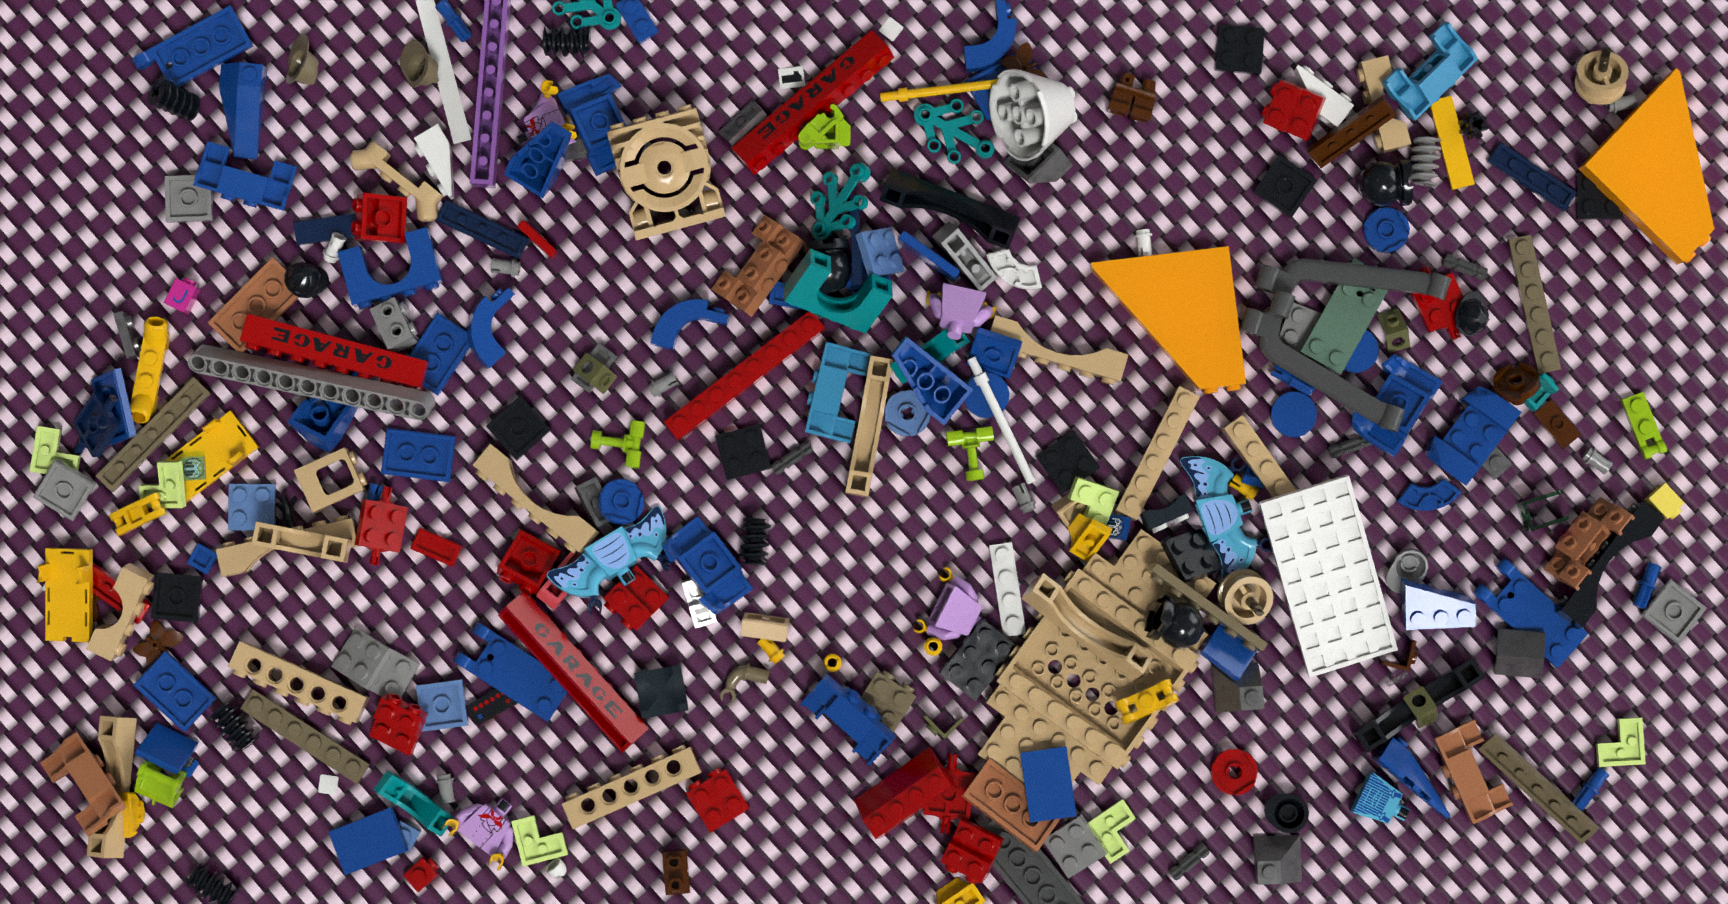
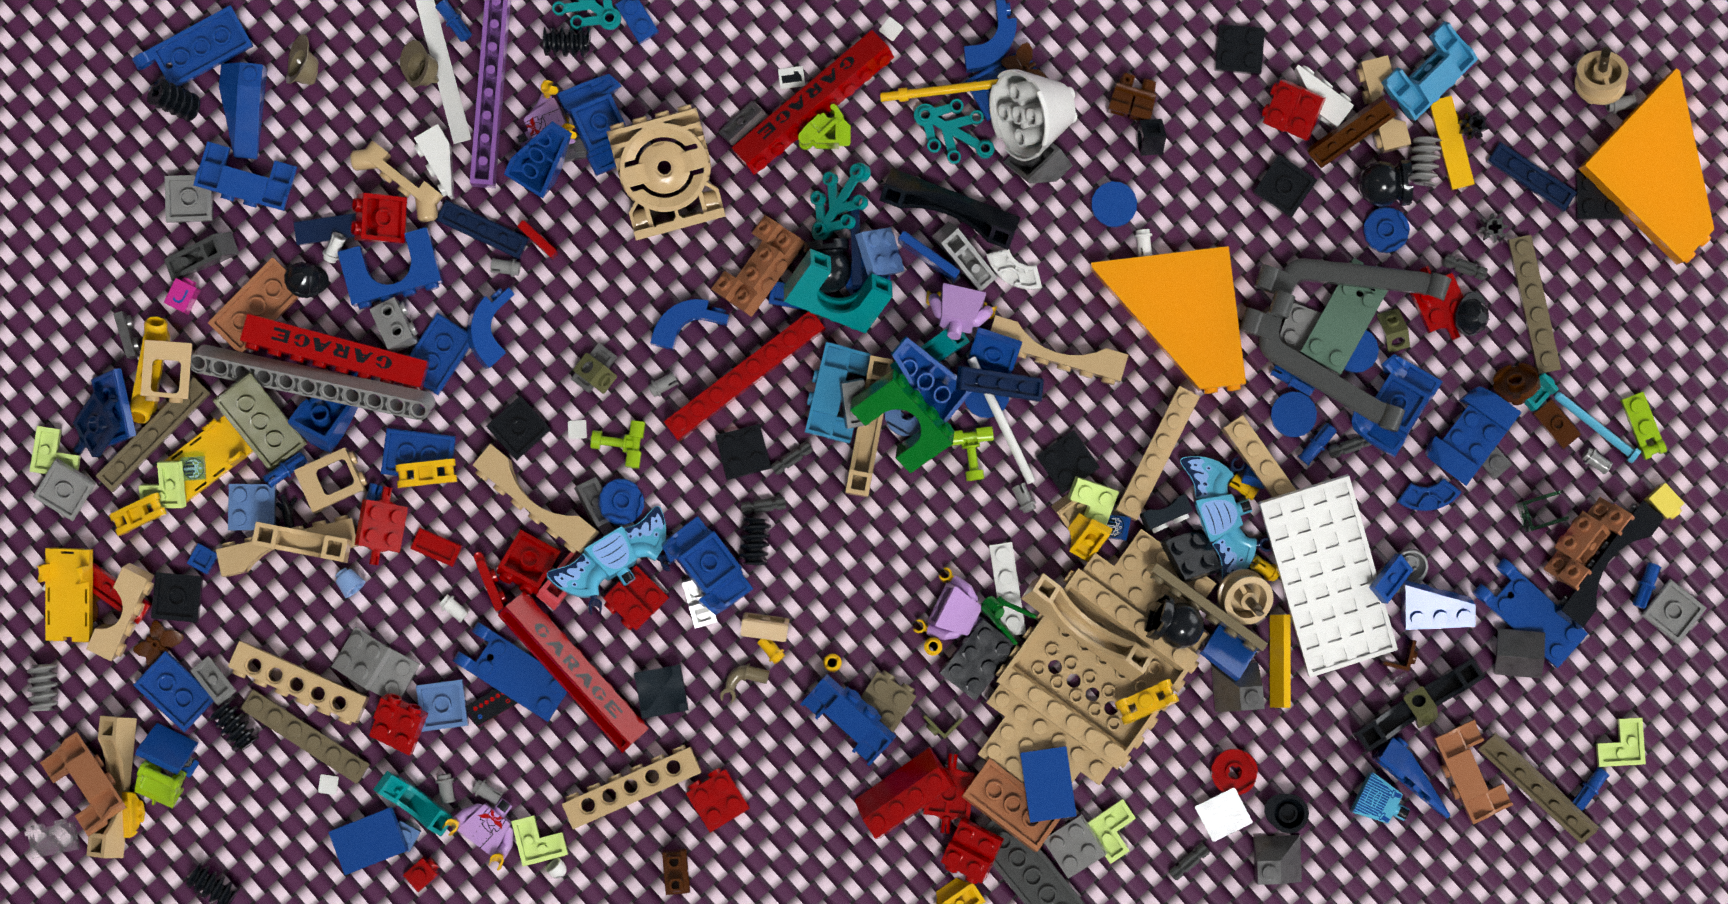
none -> clear bracket [24,818,80,859]
none -> light grey piece [27,664,58,711]
none -> tan window [141,340,192,403]
none -> dark grey slope [164,232,239,281]
none -> light grey hinge [190,656,237,706]
none -> olive plate [212,372,307,471]
none -> blue axle [262,452,308,488]
none -> light blue hat [335,568,366,598]
none -> yellow plate [395,459,457,488]
none -> white pin [439,594,470,623]
none -> light grey pin [472,780,503,806]
none -> red hinge [474,552,508,612]
none -> white sticker [568,420,587,439]
none -> dark grey axle [741,497,786,515]
none -> flat silver plate [839,378,870,429]
none -> green arch [850,369,954,474]
none -> dark blue tile [956,366,1044,402]
none -> green plant [981,596,1036,645]
none -> blue tile [1091,181,1137,228]
none -> black brick [1136,119,1167,156]
none -> sticker [1195,788,1253,842]
none -> yellow pin [1250,556,1279,582]
none -> yellow tile [1270,615,1291,708]
none -> blue axle [1297,423,1337,466]
none -> blue plate [1369,554,1413,604]
none -> dark grey gear [1478,213,1508,243]
none -> medium azure bar [1554,392,1642,464]

